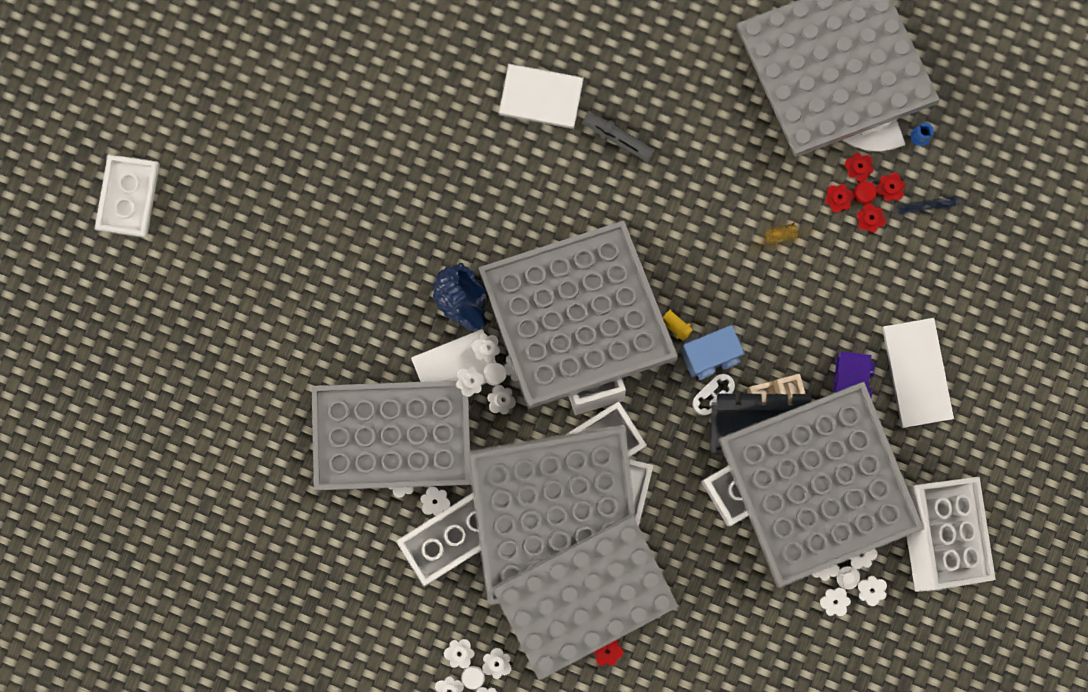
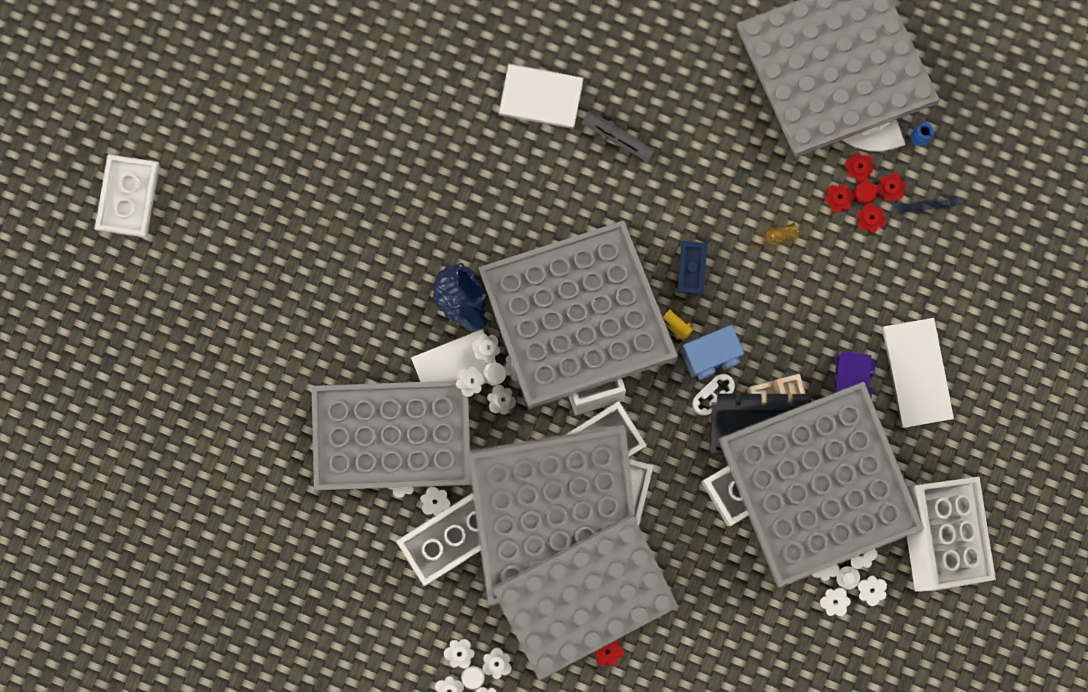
none -> dark blue plate [677,241,707,295]

